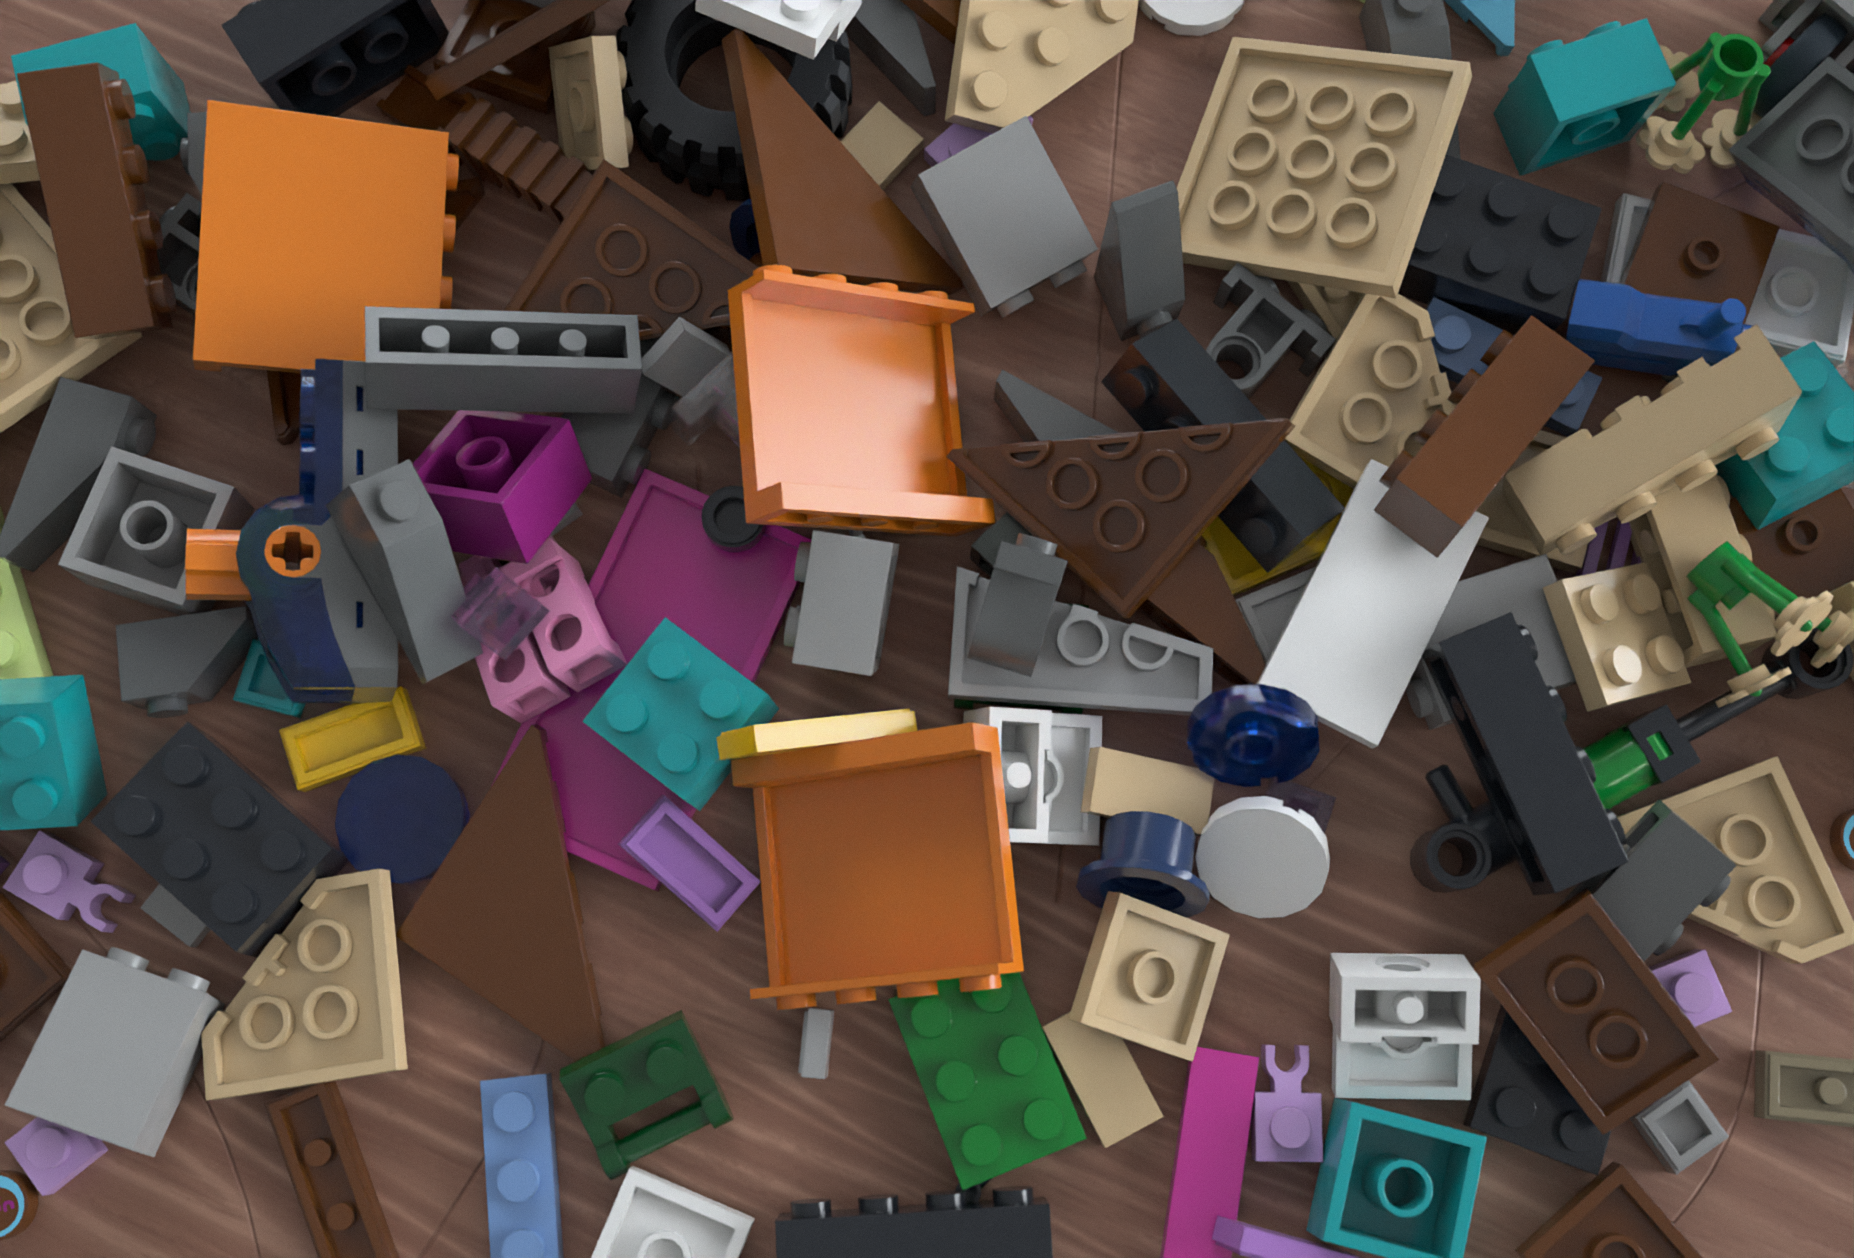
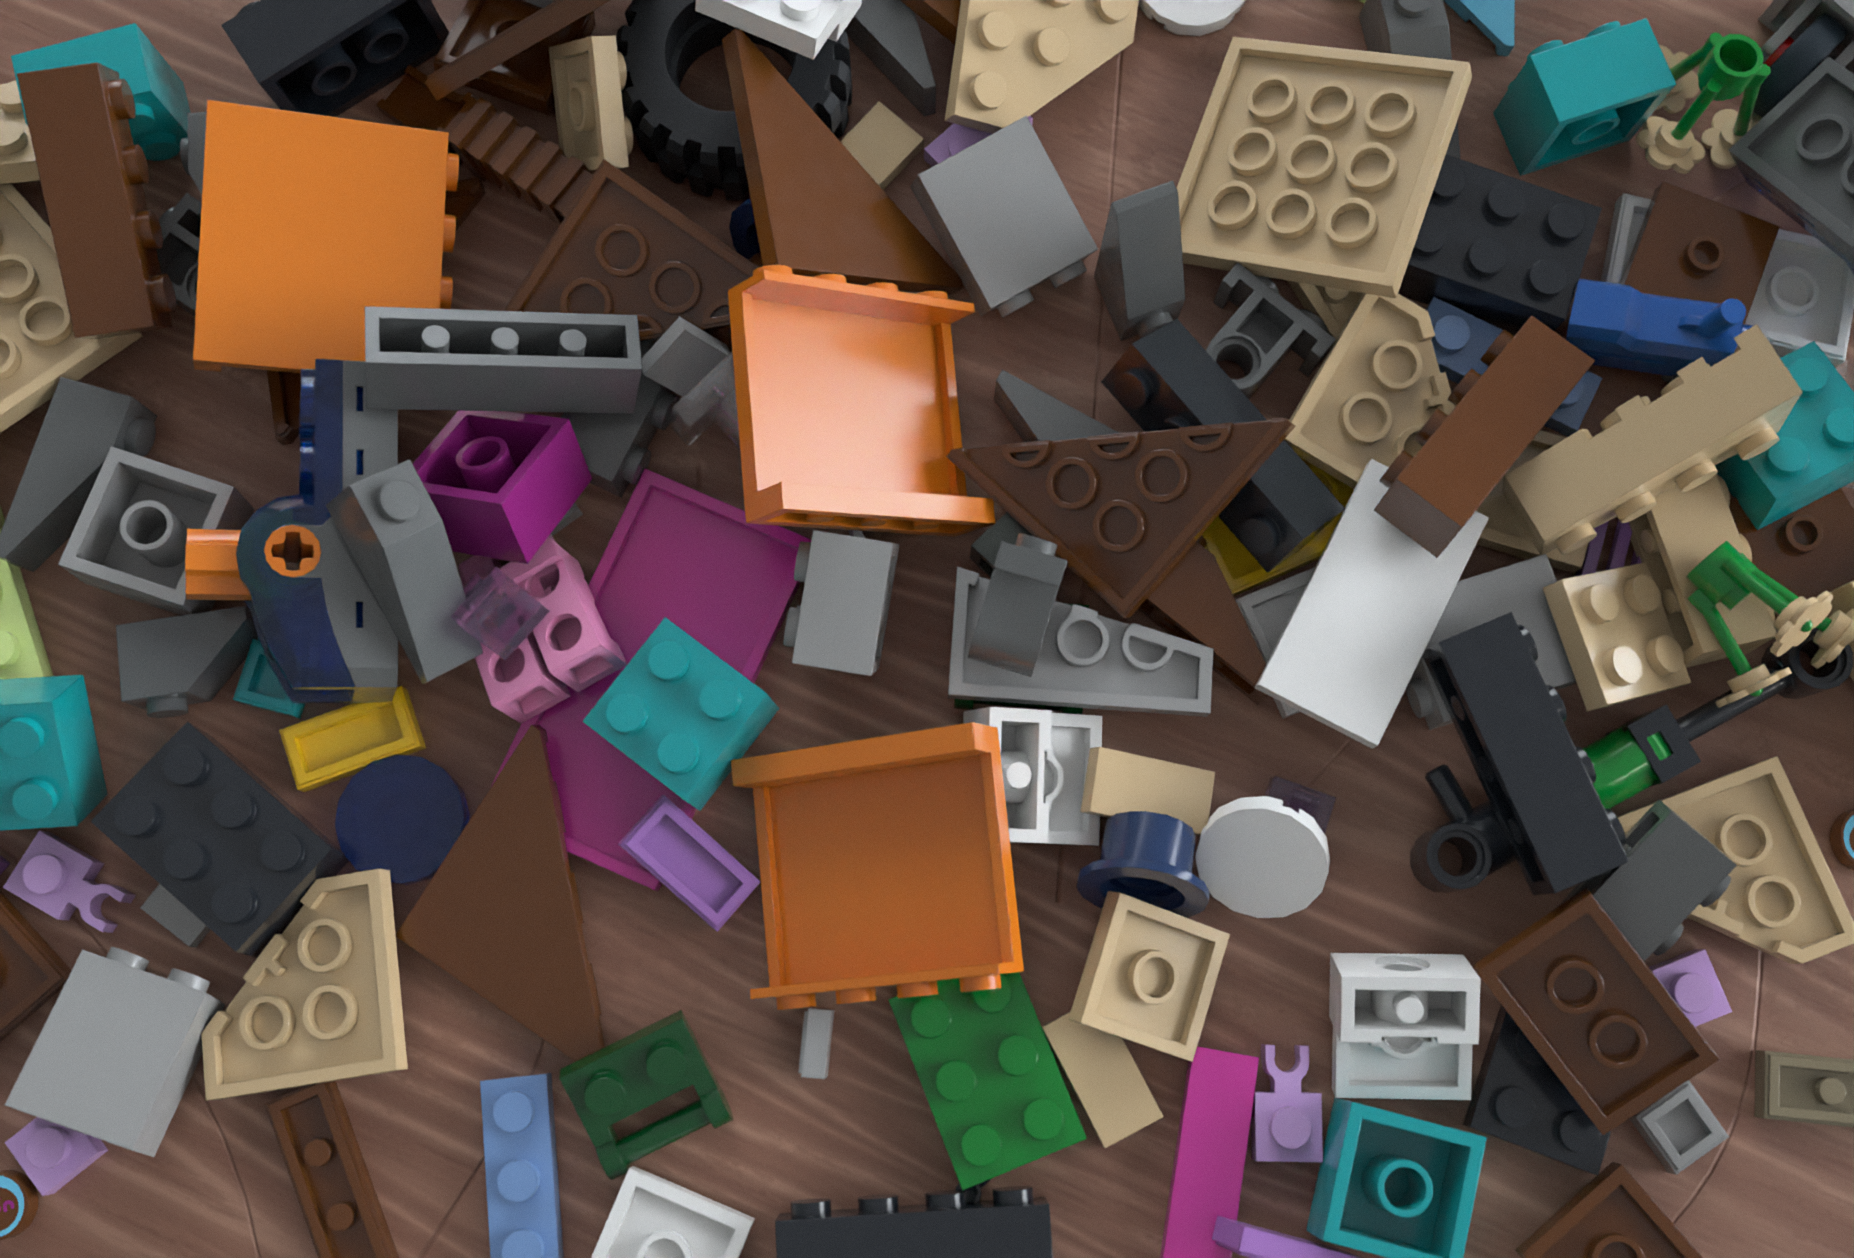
black tile [701,486,766,552] -> none
yellow tile [716,708,918,760] -> none
clear blue tile [1187,684,1320,787] -> none

